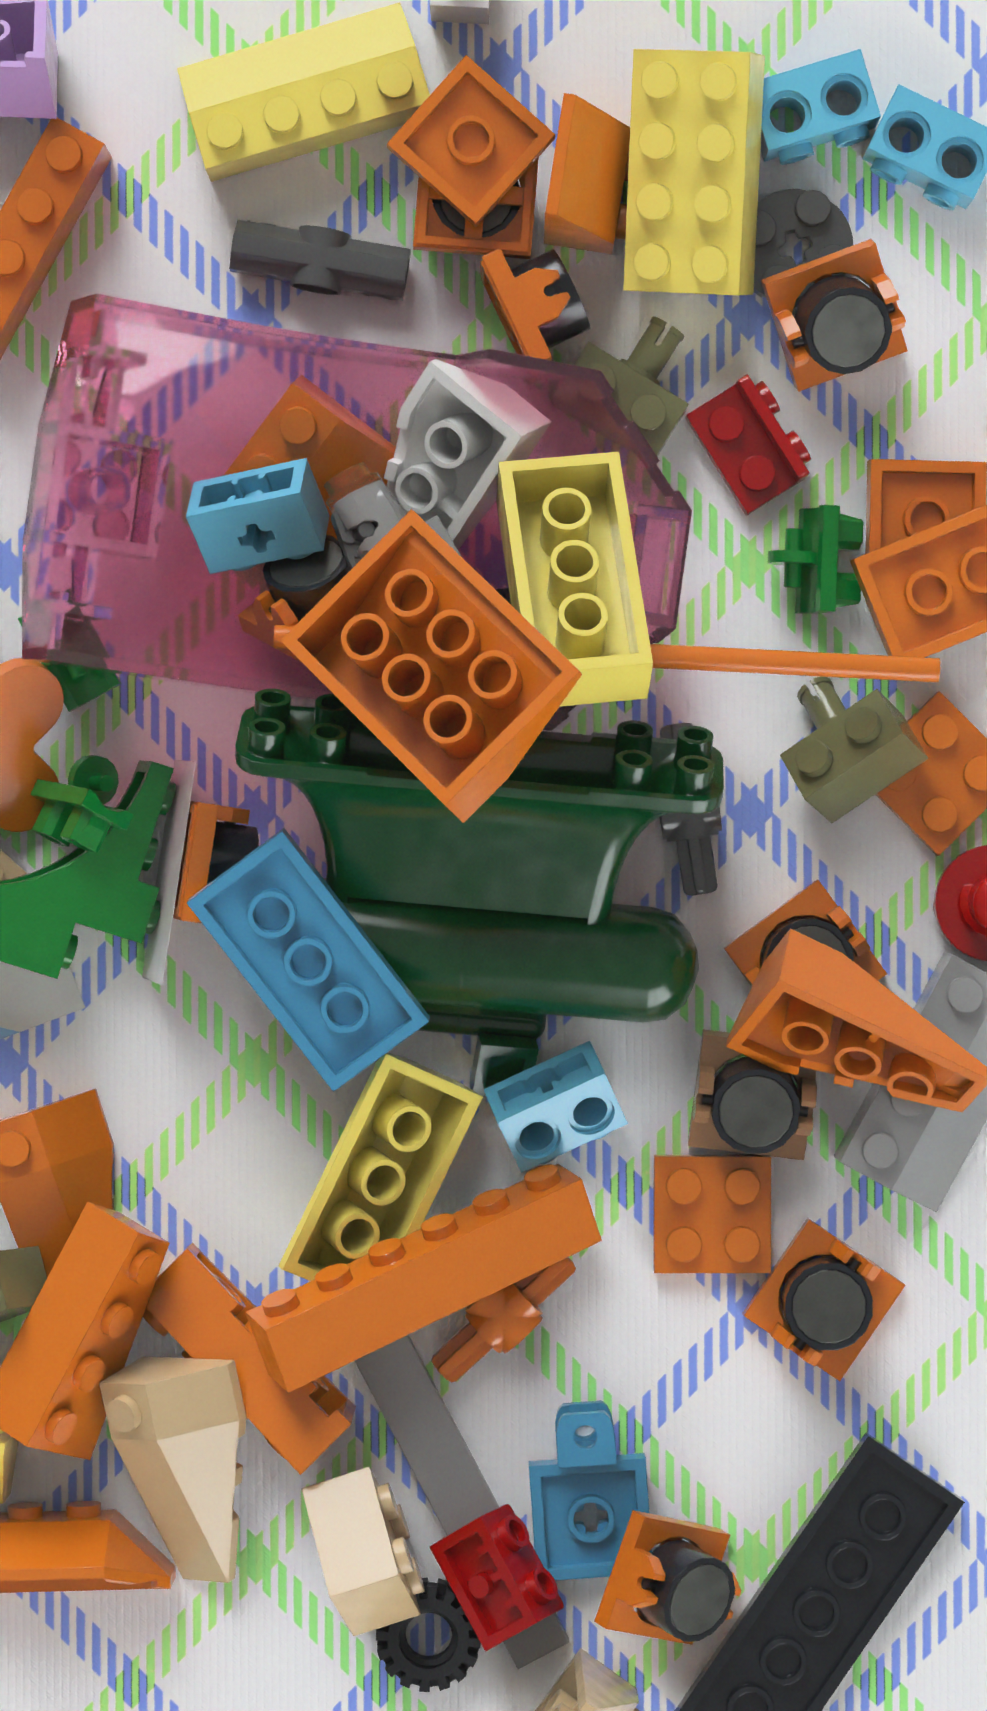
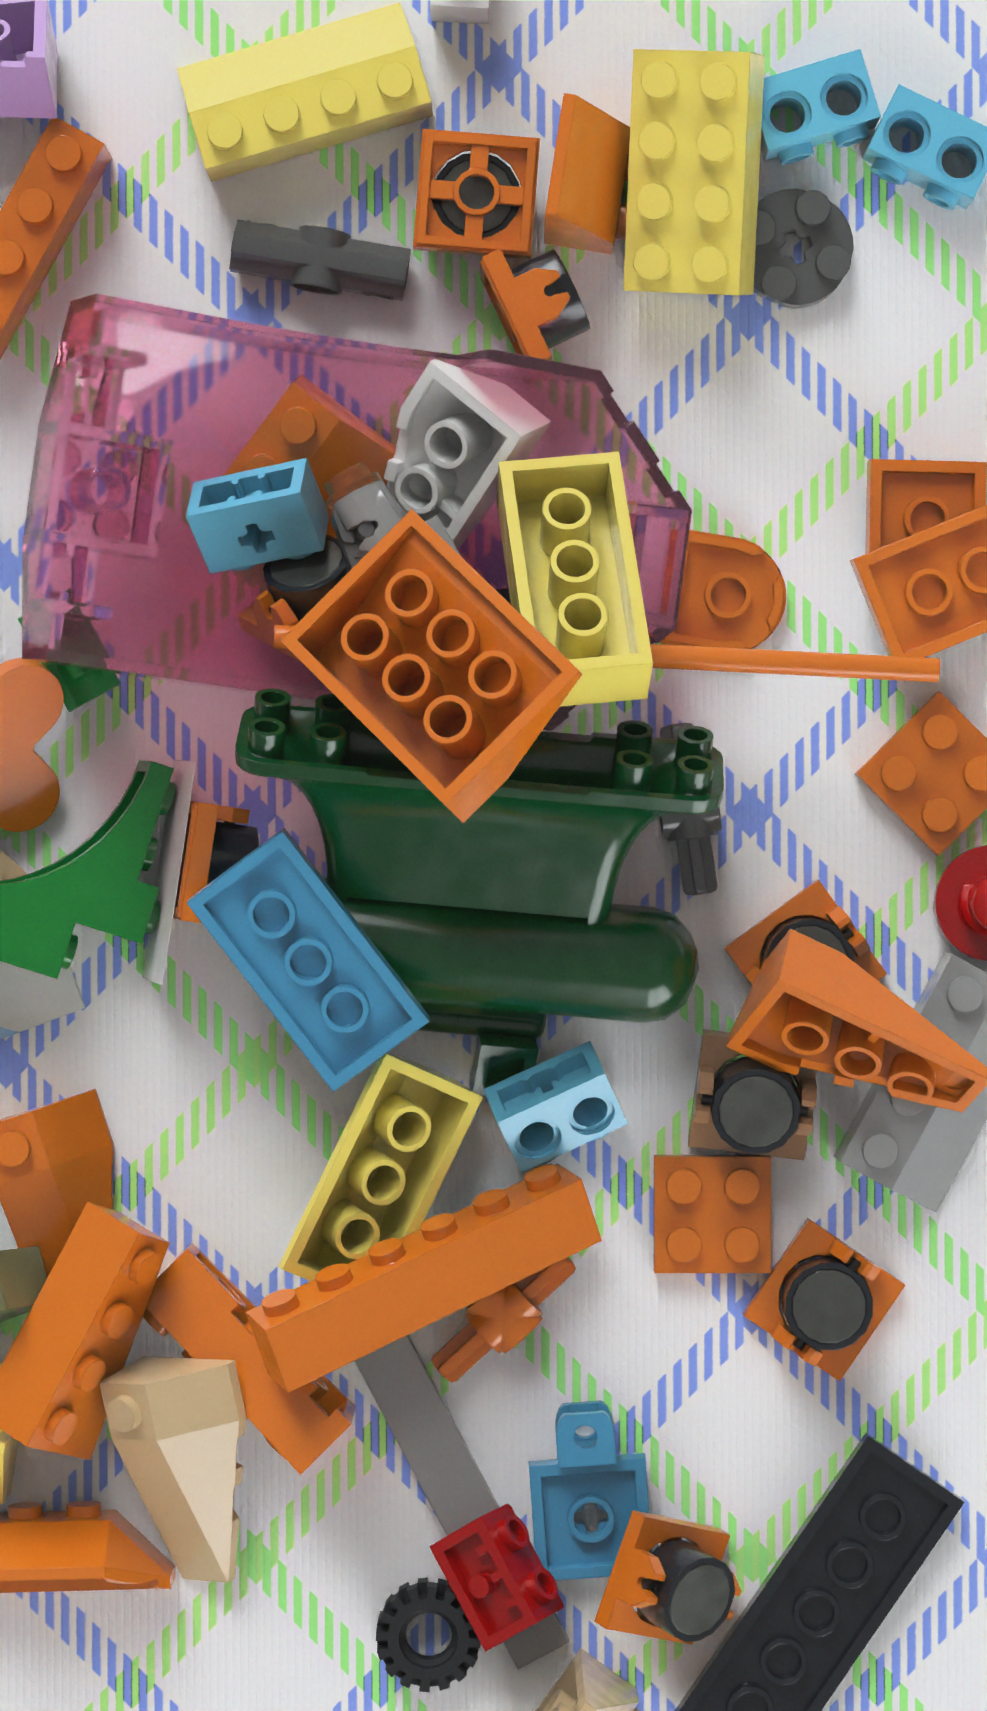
green hips [30,755,134,853] -> none
tan brick [301,1467,425,1636] -> none
orange plate [387,55,555,227] -> none
olive brick [556,316,689,462] -> none
red bracket [685,374,811,516] -> none
piece [761,239,908,392] -> none
green hips [768,505,864,614] -> none
olive brick [780,677,929,824] -> none
none -> orange tile [660,528,786,649]

